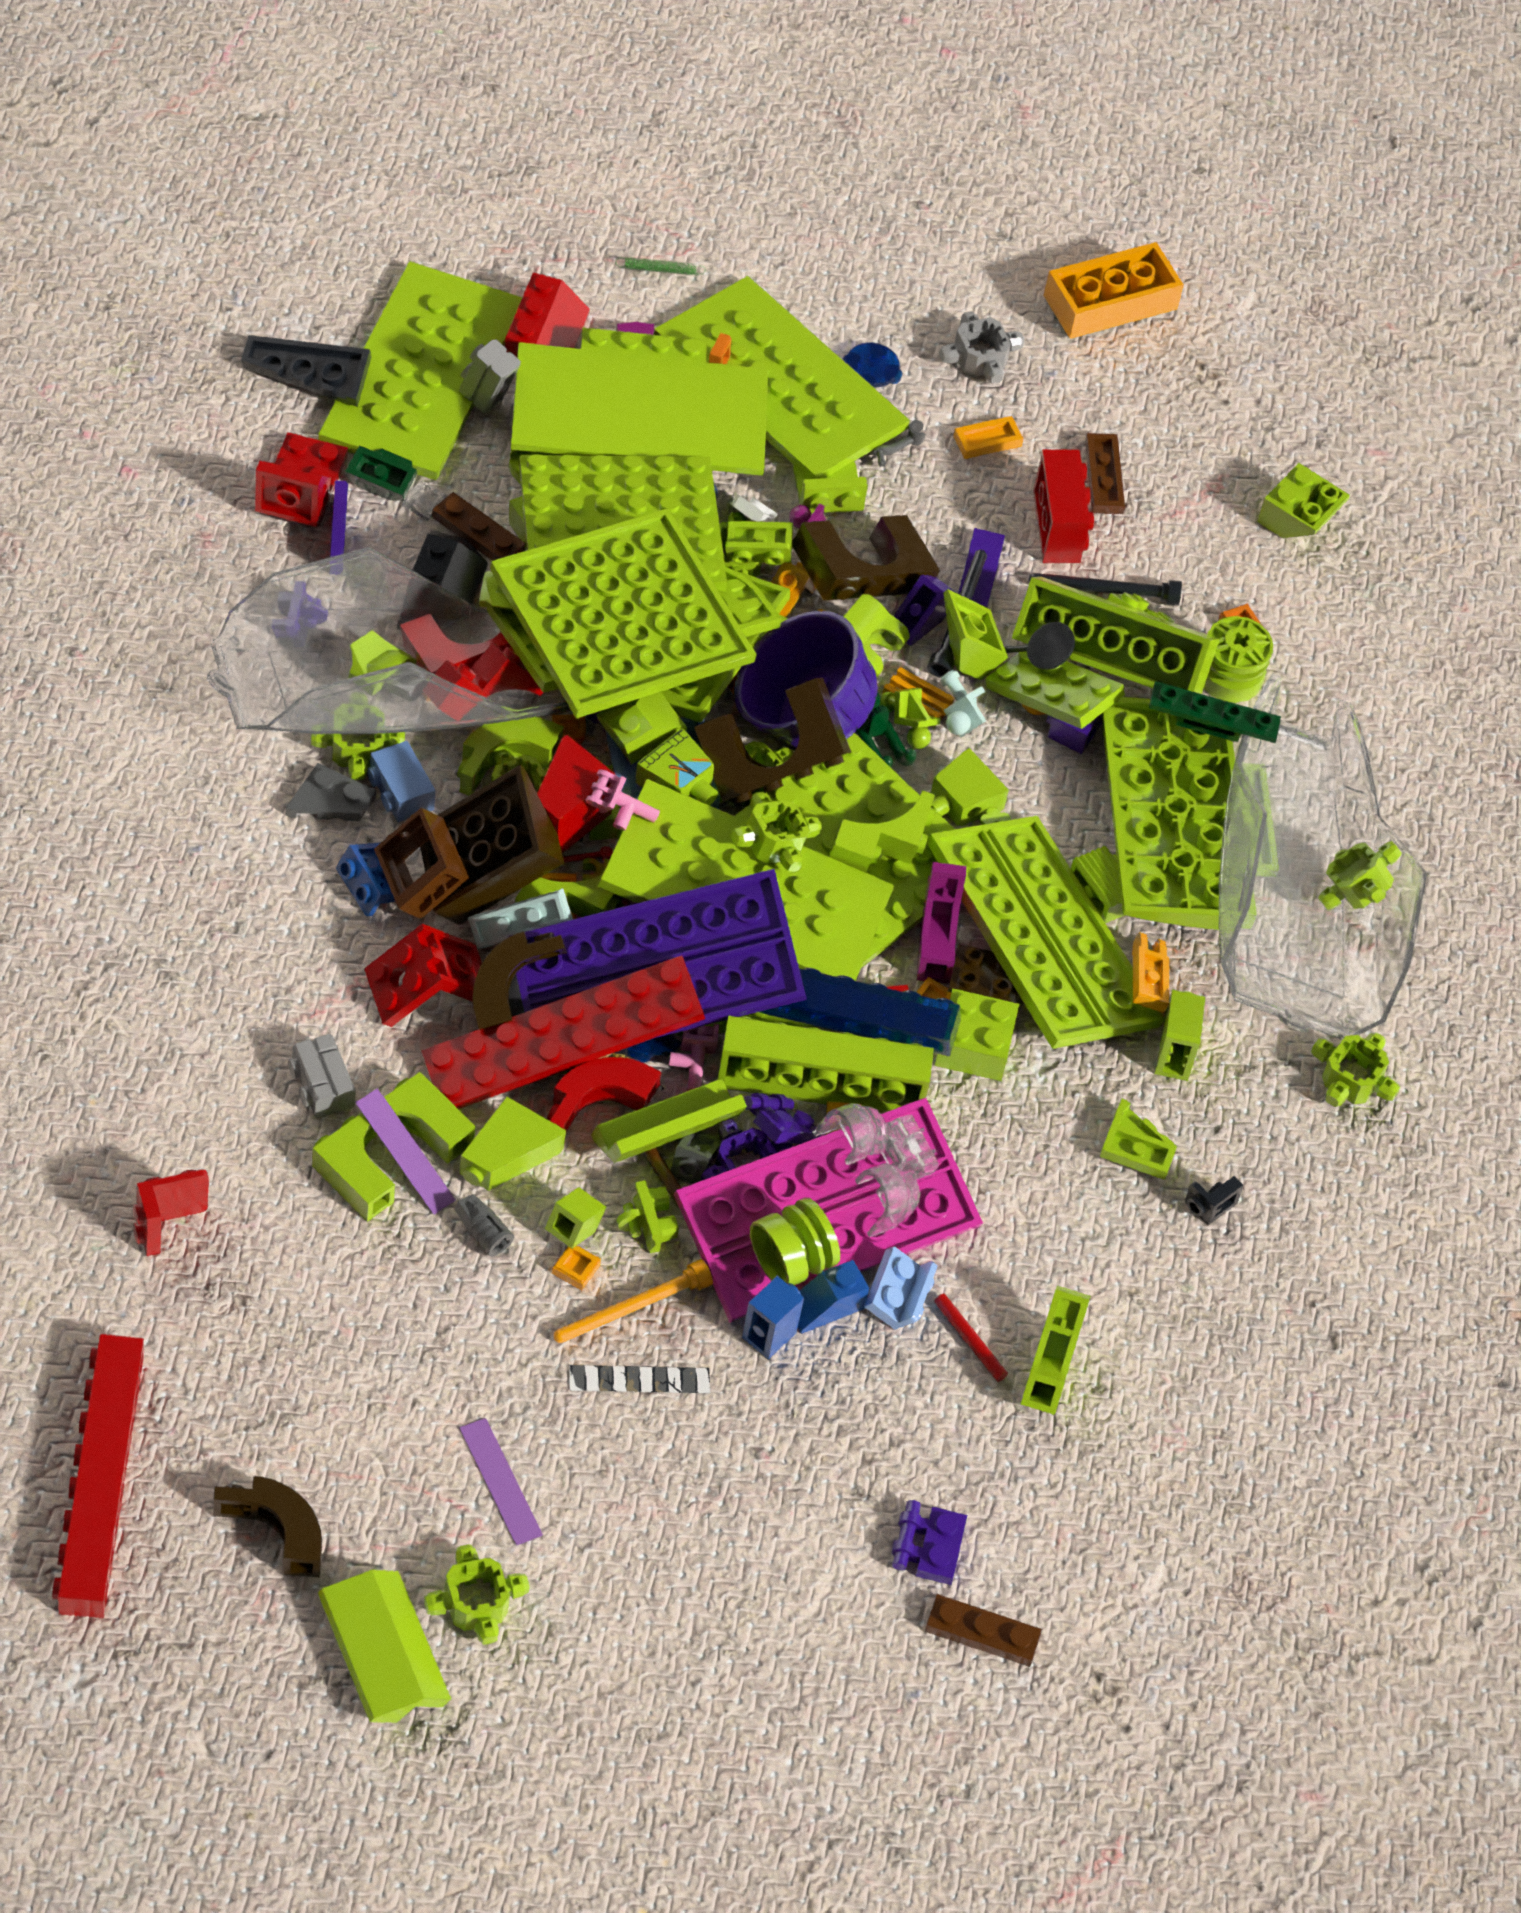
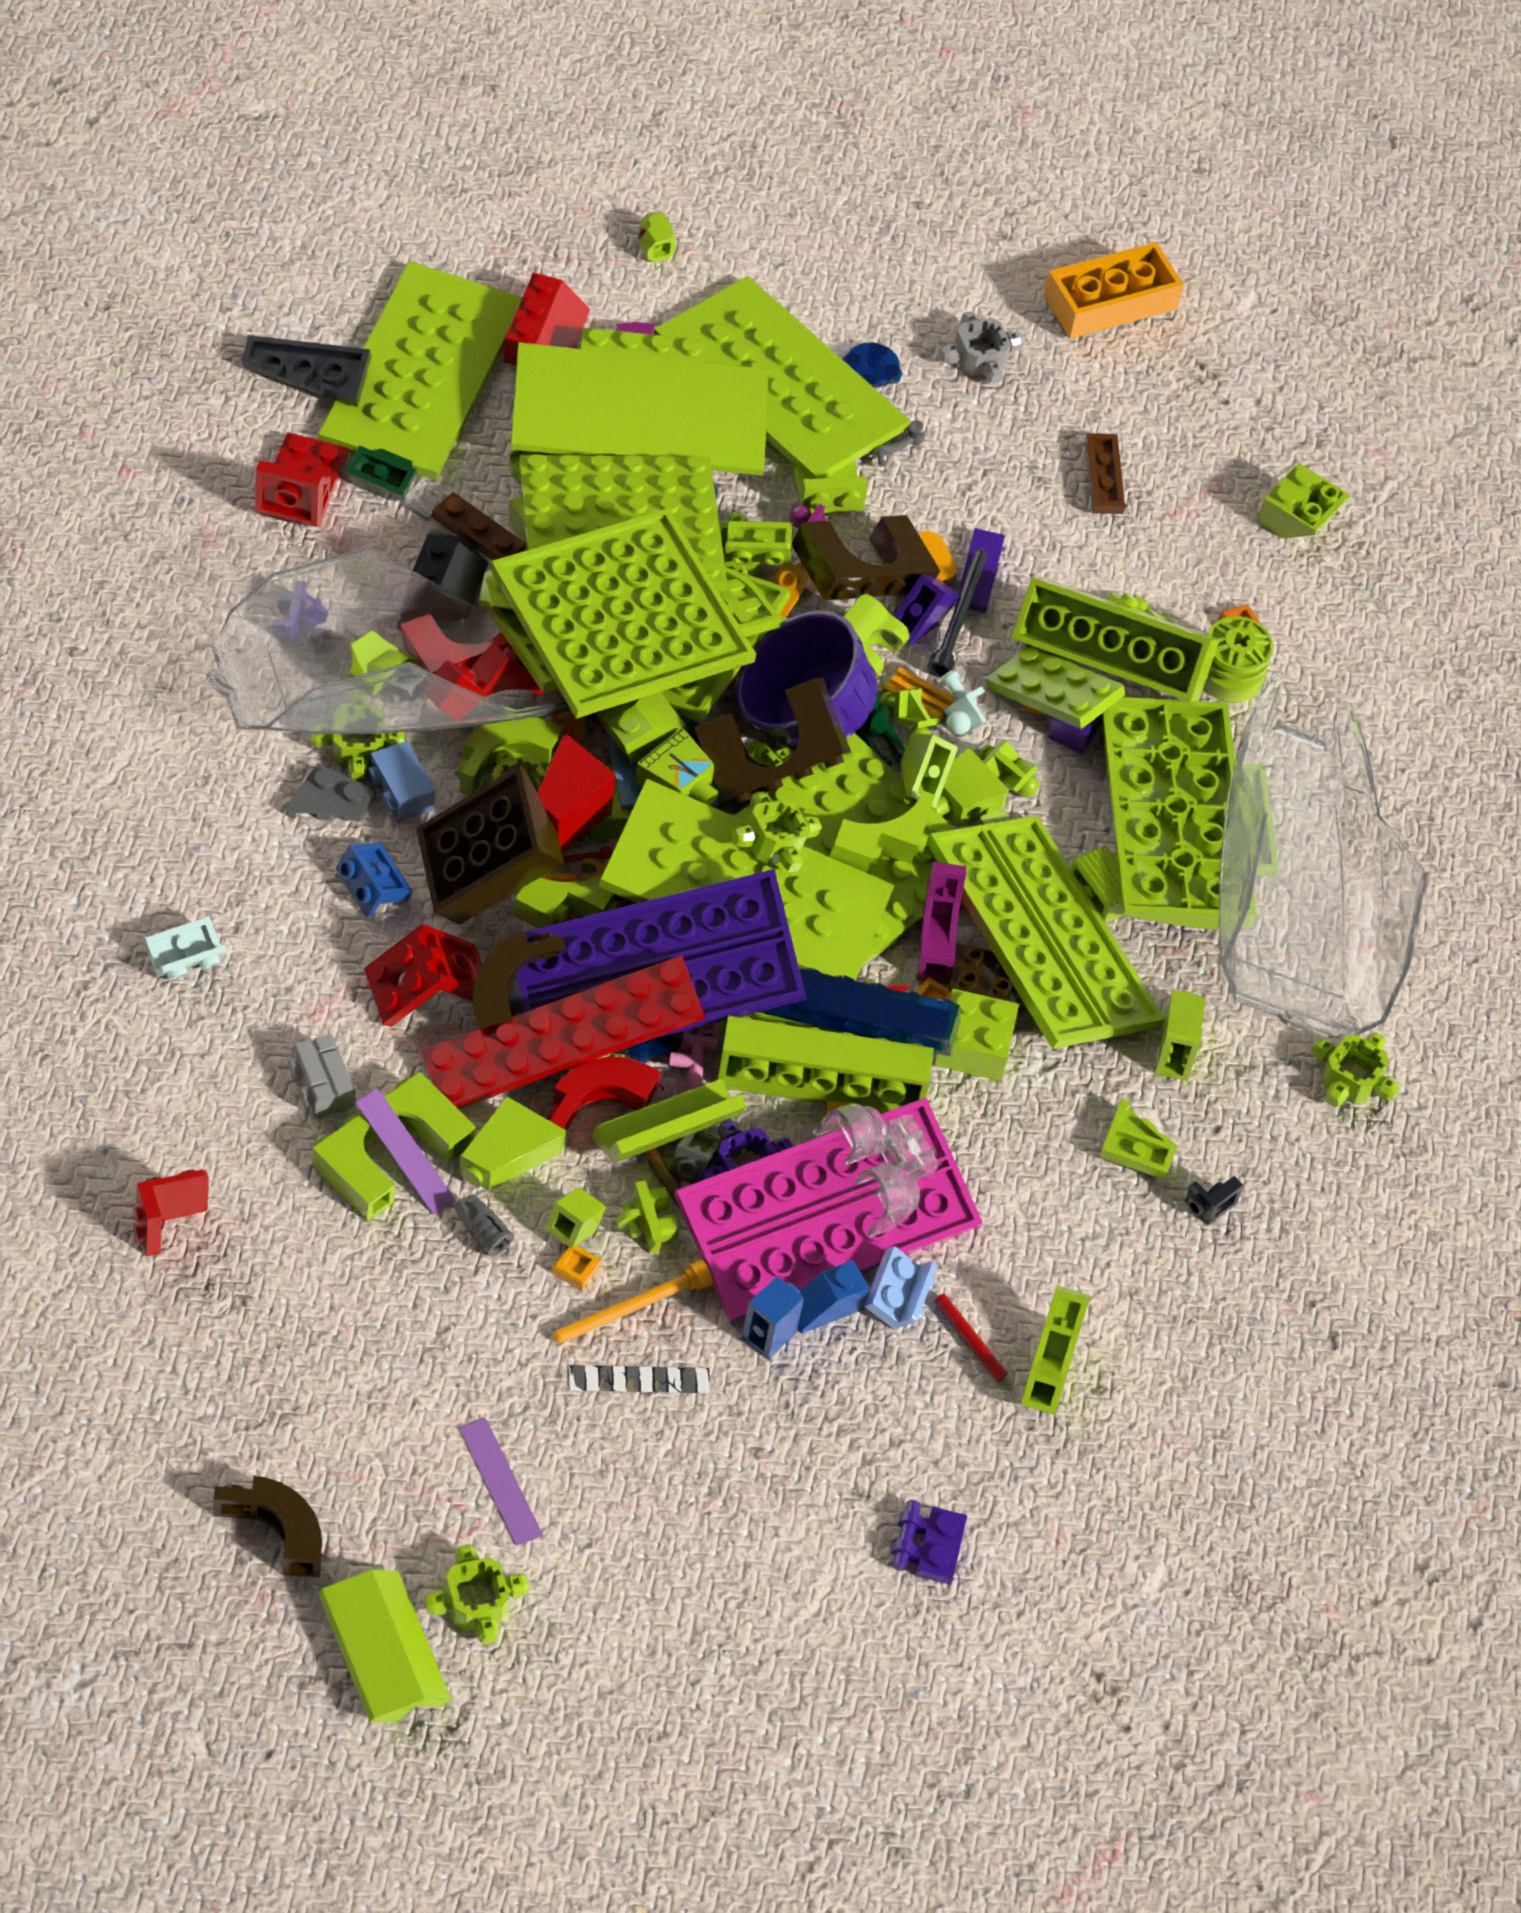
red brick [52,1334,144,1619] -> none
dark purple tile [330,480,348,576] -> none
reddish brown window [374,807,469,919] -> none
brick [459,340,521,413] -> none
light aqua tile [468,889,573,950] -> none
bright pink arm [586,769,660,831] -> none
bright green piece [616,257,706,275] -> none
orange tile [709,333,732,365] -> none
white wing [728,492,777,522] -> none
dark purple plate [743,1093,823,1144] -> none
lime wheel [750,1197,840,1286] -> none
reddish brown plate [924,1594,1042,1667] -> none
lime slope [943,589,1008,680] -> none
light orange tile [953,416,1023,459] -> none
black piece [1004,622,1075,670] -> none
black piece [1028,573,1182,606] -> none
red brick [1033,449,1094,563] -> none
light orange hinge [1132,932,1169,1013] -> none
dark green bracket [1149,681,1281,743] -> none
lime piece [1318,841,1402,910] -> none
none -> light aqua bracket [143,916,227,980]
none -> lime rock [637,211,676,263]
none -> lime slope [900,733,958,809]
none -> light orange tile [918,531,957,586]
none -> lime piece [978,739,1039,798]

